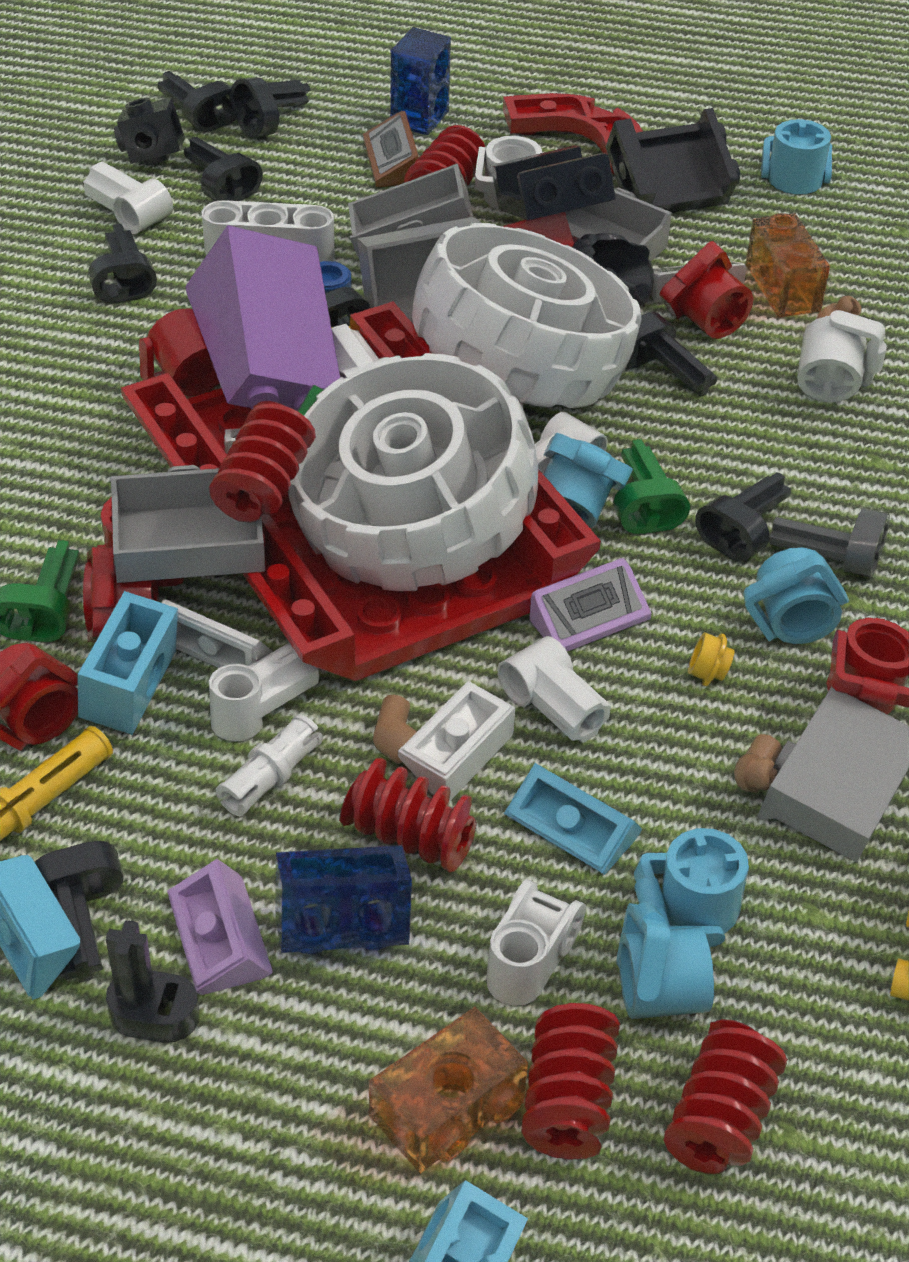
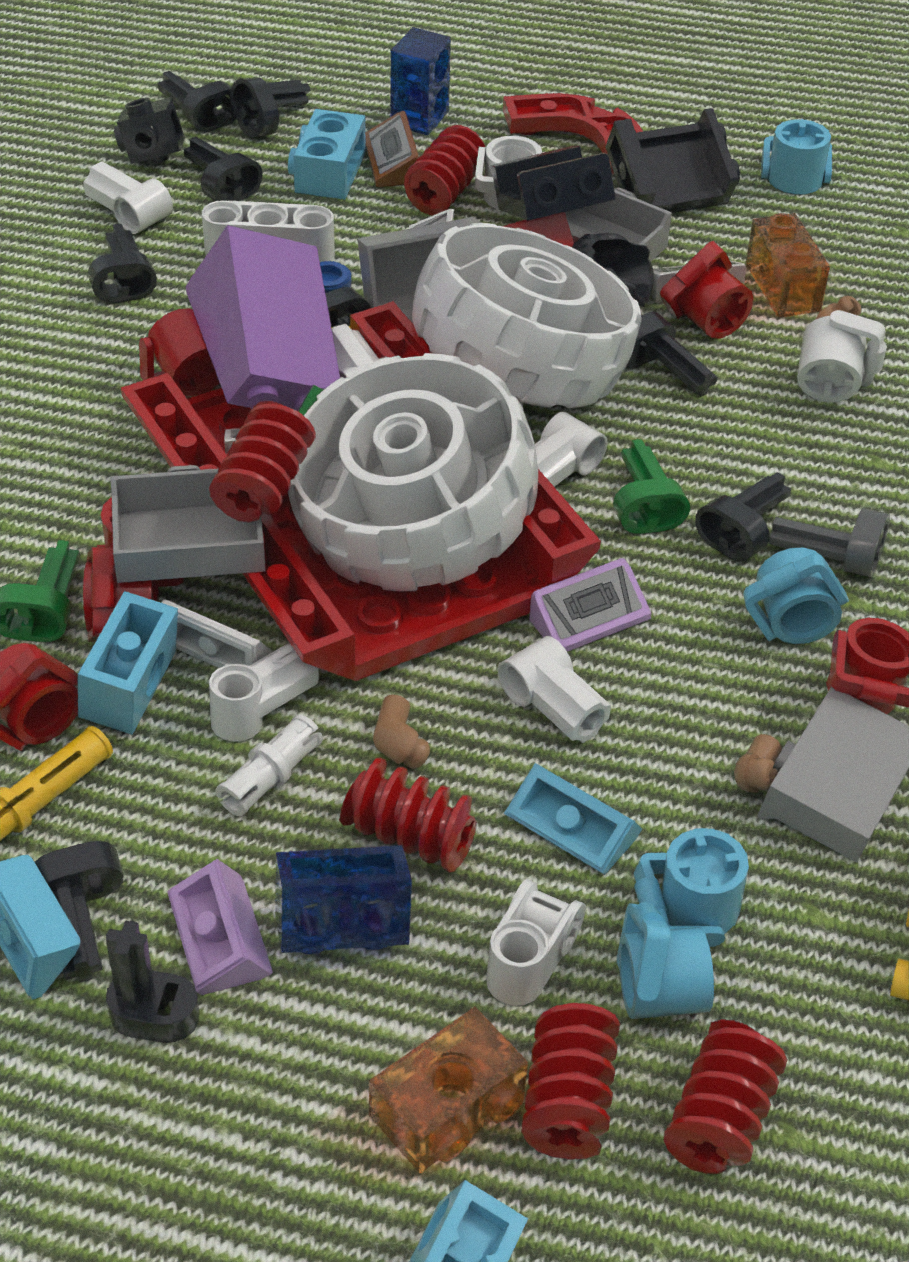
light grey container [348,164,473,260] -> none
white slope [398,681,515,802] -> none
medium azure piece [543,433,633,528] -> none
yellow plate [688,632,734,686] -> none
none -> medium azure brick [288,109,366,200]

